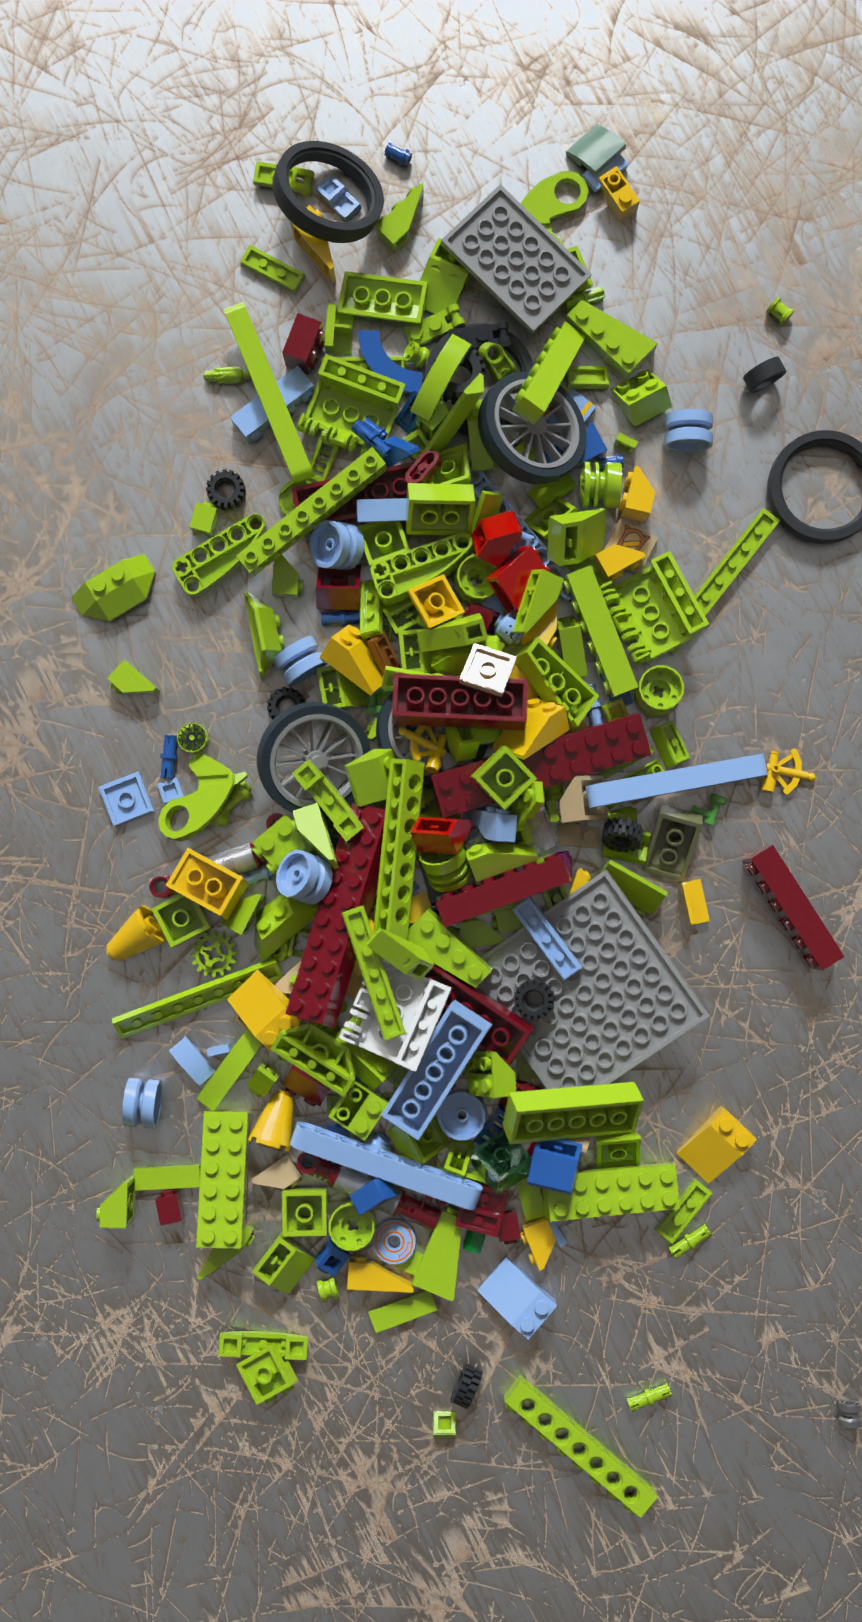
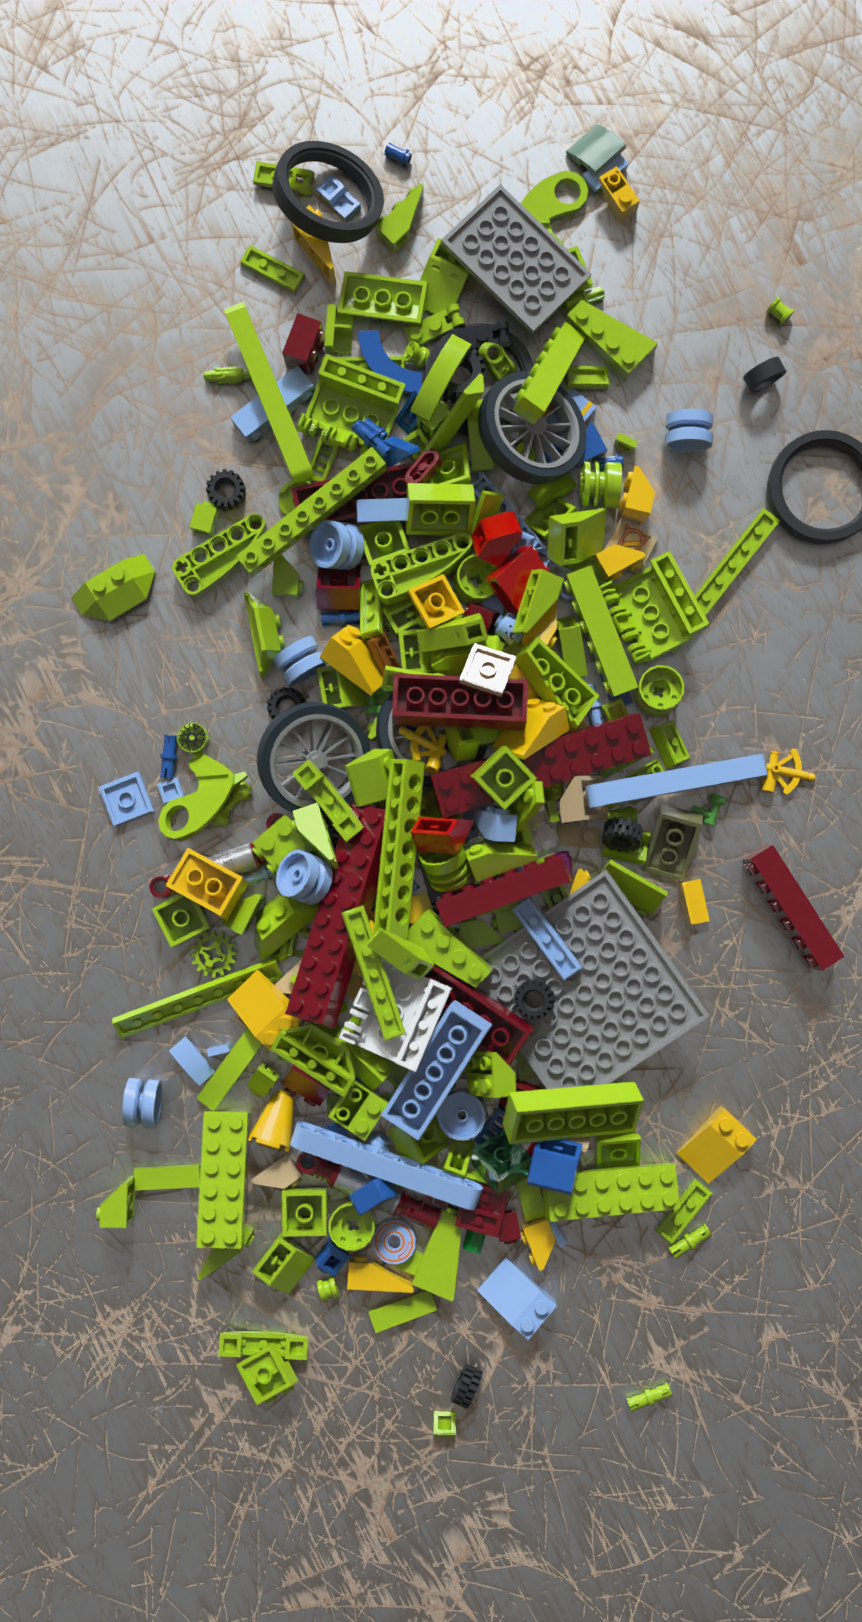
yellow cone [106,905,166,961] -> none
lime slope [107,659,160,695] -> none
dark red brick [155,1189,185,1226] -> none
lime brick [503,1375,658,1518] -> none
lime slope [611,369,672,426] -> none
flat silver wheel [838,1400,861,1429] -> none

